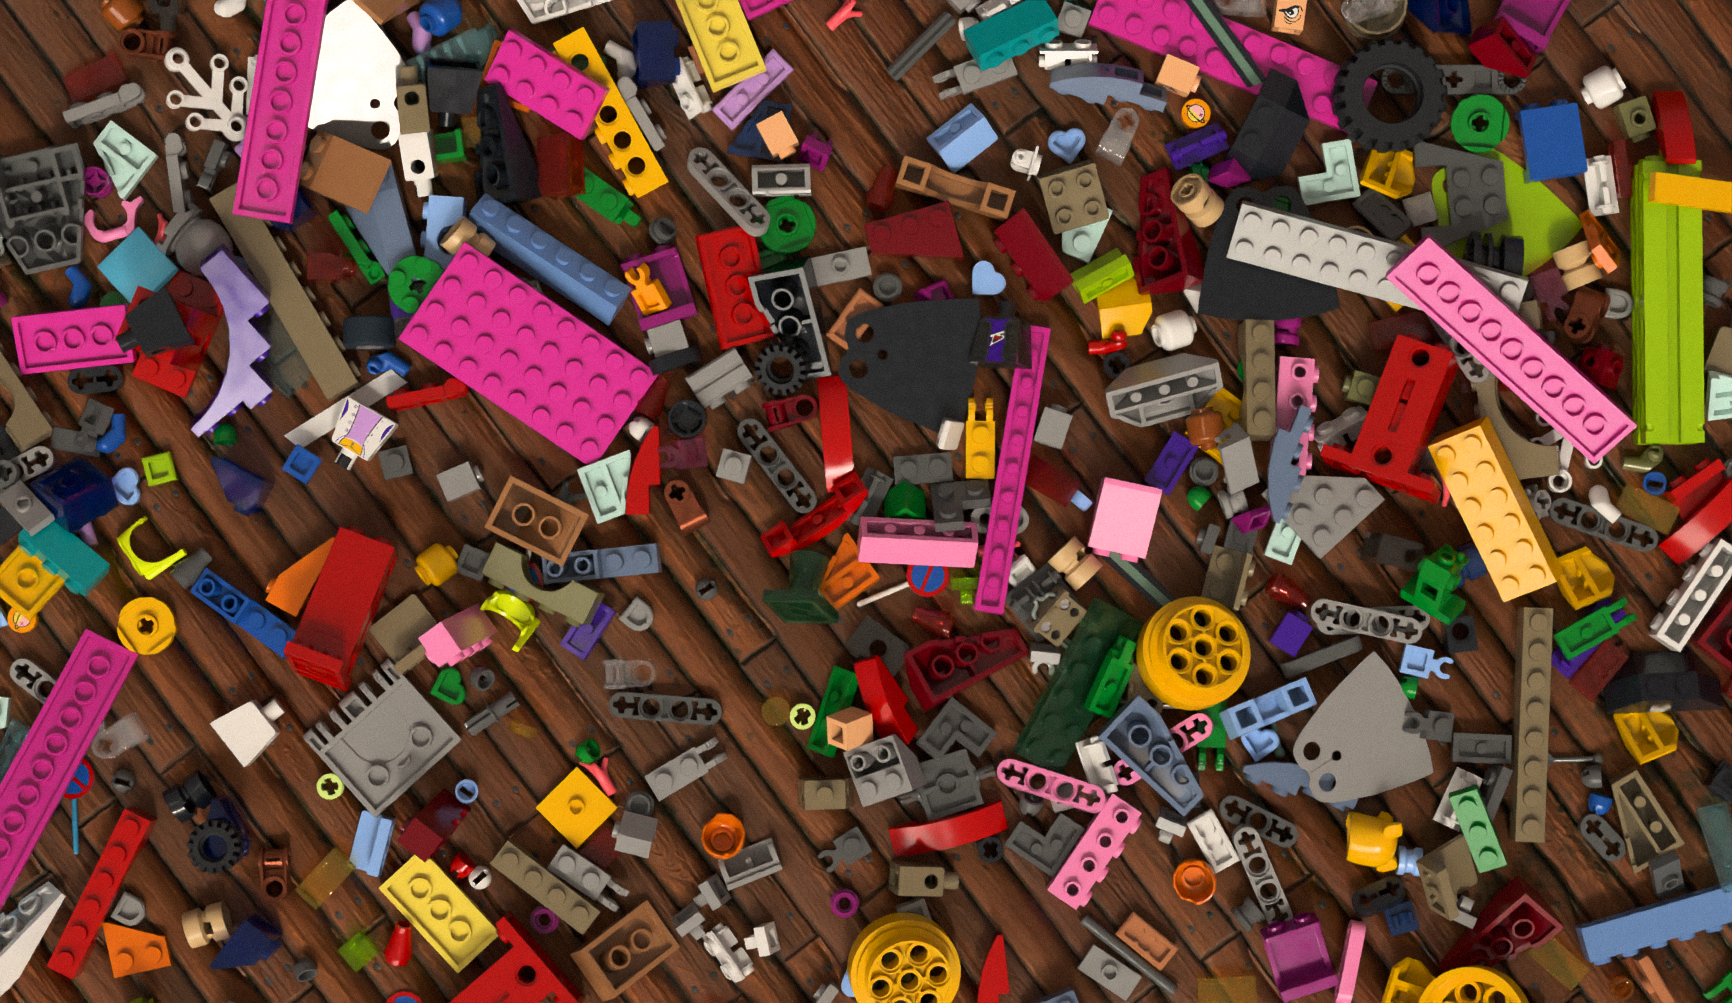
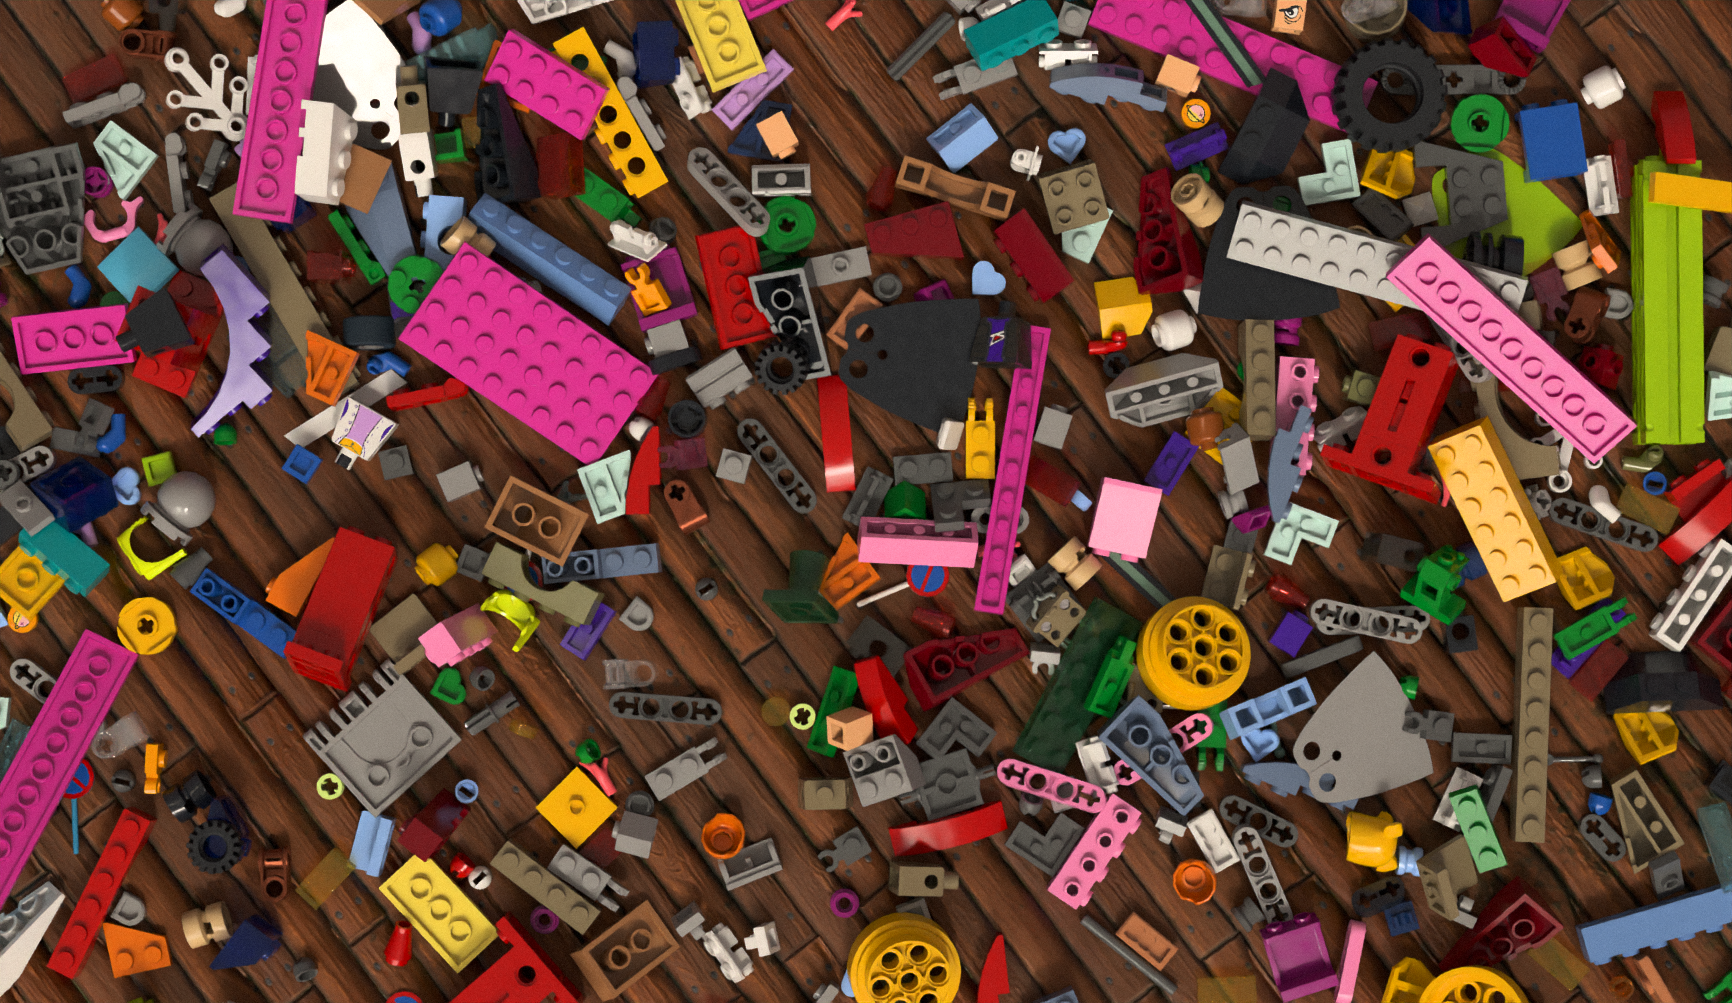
clear blue slope [210,455,275,517] -> none
white torso [210,699,286,767] -> none
clear neon green tile [337,931,380,972] -> none
light grey tile [693,873,732,911] -> none
red slope [760,471,869,558] -> none
dark red piece [761,395,819,432] -> none
magenta tile [797,132,833,172] -> none
clear neon green tile [950,577,980,604] -> none
black bush [977,836,1004,863] -> none
lime panel [1070,248,1135,304] -> none
light grey plate [1077,944,1142,1001] -> none
clear piece [1095,108,1139,166] -> none
green hinge [1187,486,1212,511] -> none
dark grey plate [1189,457,1218,486] -> none
dark grey plate [1195,523,1221,555] -> none
magenta slope [1207,158,1251,188] -> none
light grey plate [1260,475,1385,559] -> none
light blue plate [1398,644,1453,679] -> none
olive brick [1612,95,1657,143] -> none
none -> light grey tile [140,471,216,546]
none -> light orange plate [144,743,168,794]
none -> white wedge [294,99,358,205]
none -> orange wing [306,330,360,407]
none -> white hinge [608,220,668,262]

